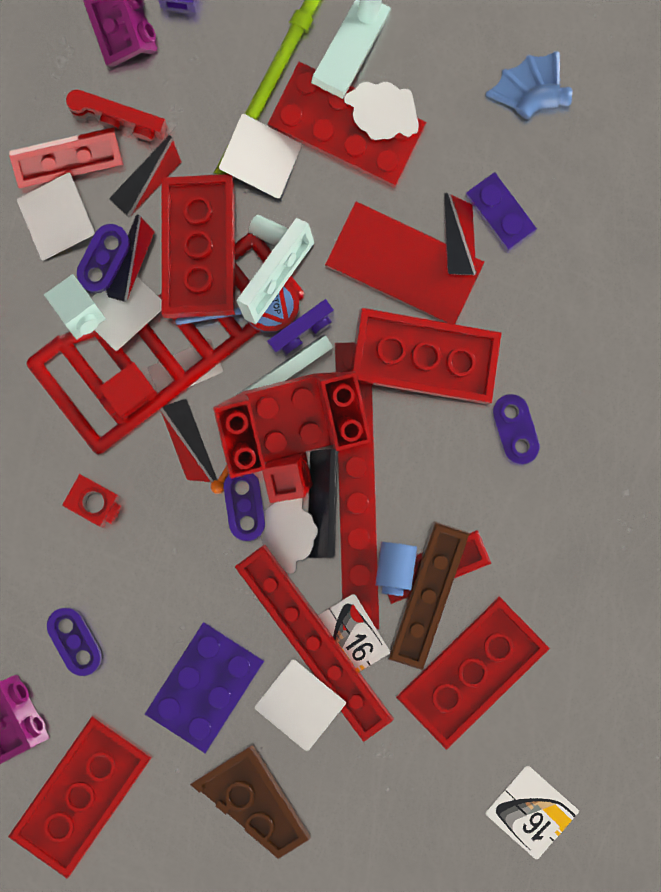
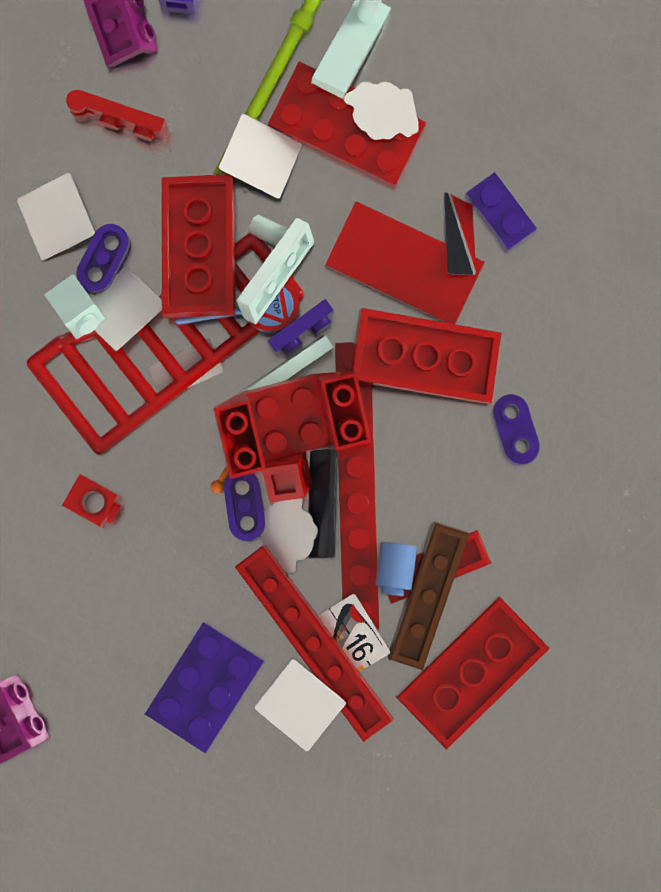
red tile [8,716,152,879] -> none
plate [9,127,123,189] -> none
dark purple plate [47,608,102,676] -> none
red brick [98,362,158,420] -> none
sticker [105,214,155,302] -> none
sticker [110,135,181,217] -> none
sticker [160,399,217,482] -> none
reddish brown wing [190,744,311,859] -> none
sticker [485,766,579,859] -> none
medium blue arm [486,51,572,119] -> none

